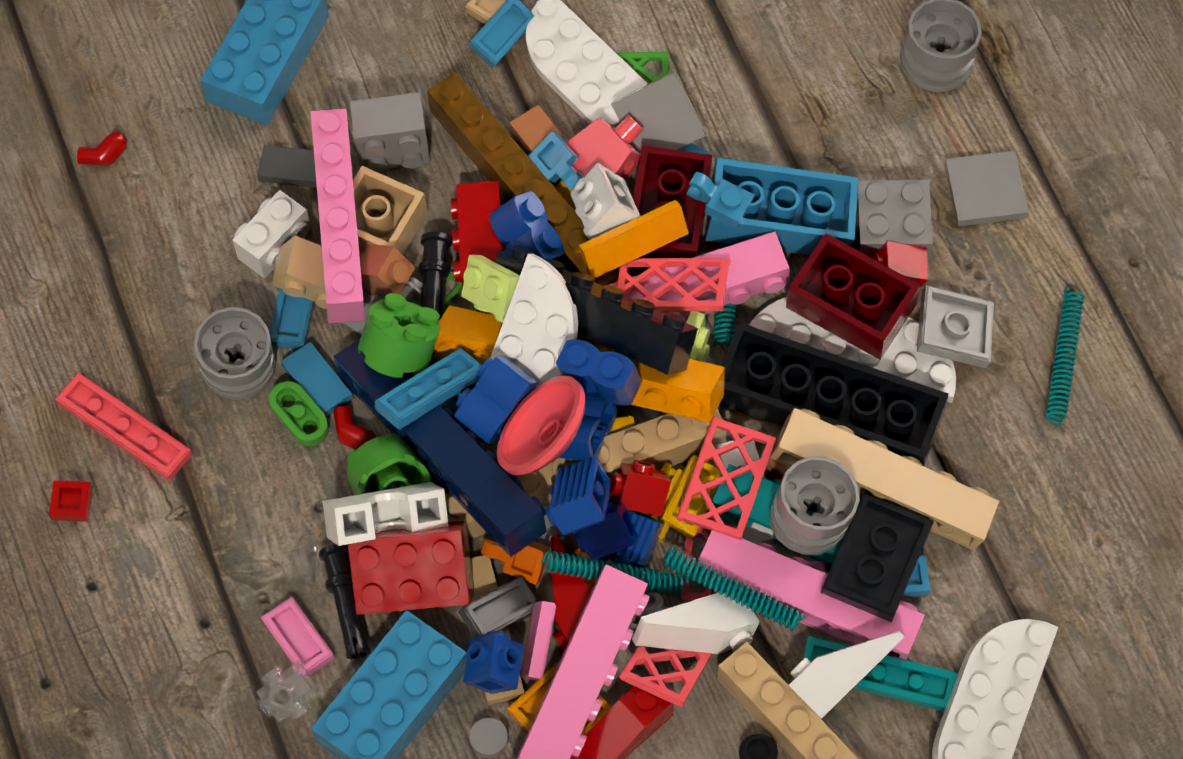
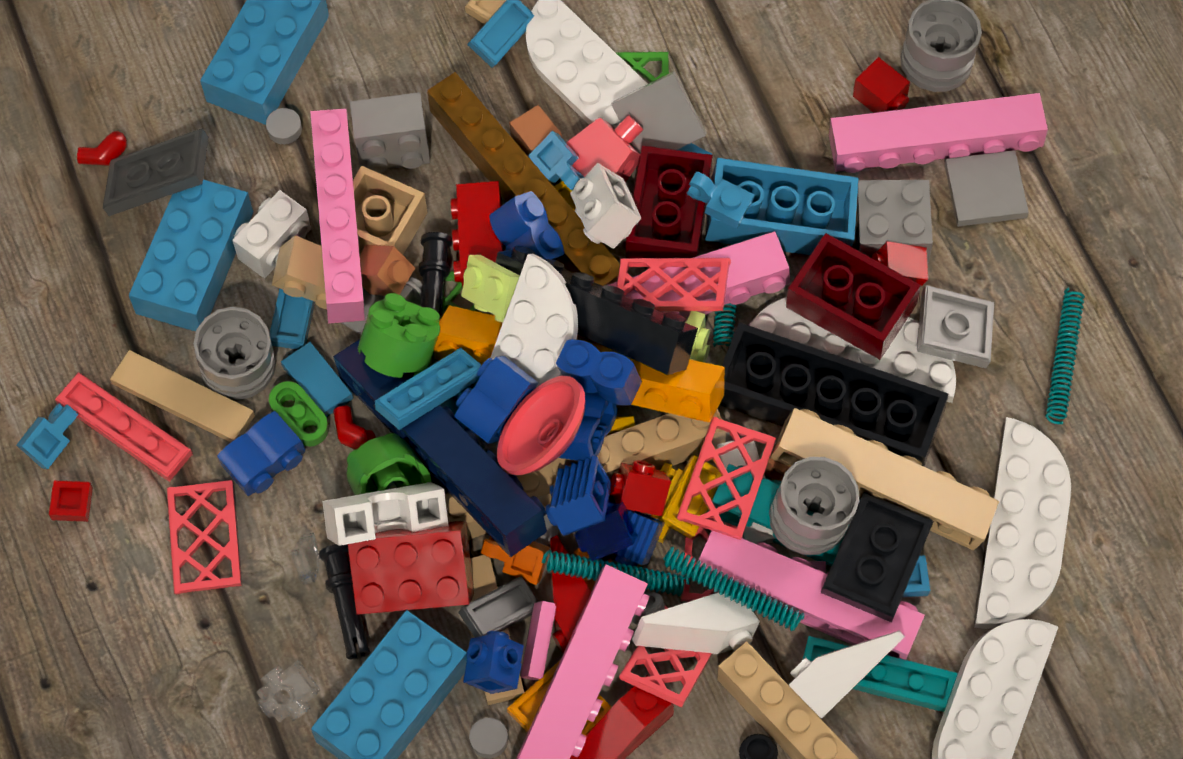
dark grey tile [257,145,317,188] -> none
bright pink tile [261,597,335,680] -> none
light orange tile [579,200,689,279] -> none
none -> dark azure plate [16,404,78,469]
none -> dark grey tile [103,128,209,216]
none -> tan tile [110,350,255,442]
none -> dark azure brick [129,180,253,332]
none -> coral window [167,480,242,595]
none -> blue brick [217,411,305,496]
none -> light grey tile [266,108,302,144]
none -> bright pink brick [829,93,1048,173]
none -> red brick [853,57,910,113]
none -> white plate [974,417,1071,629]

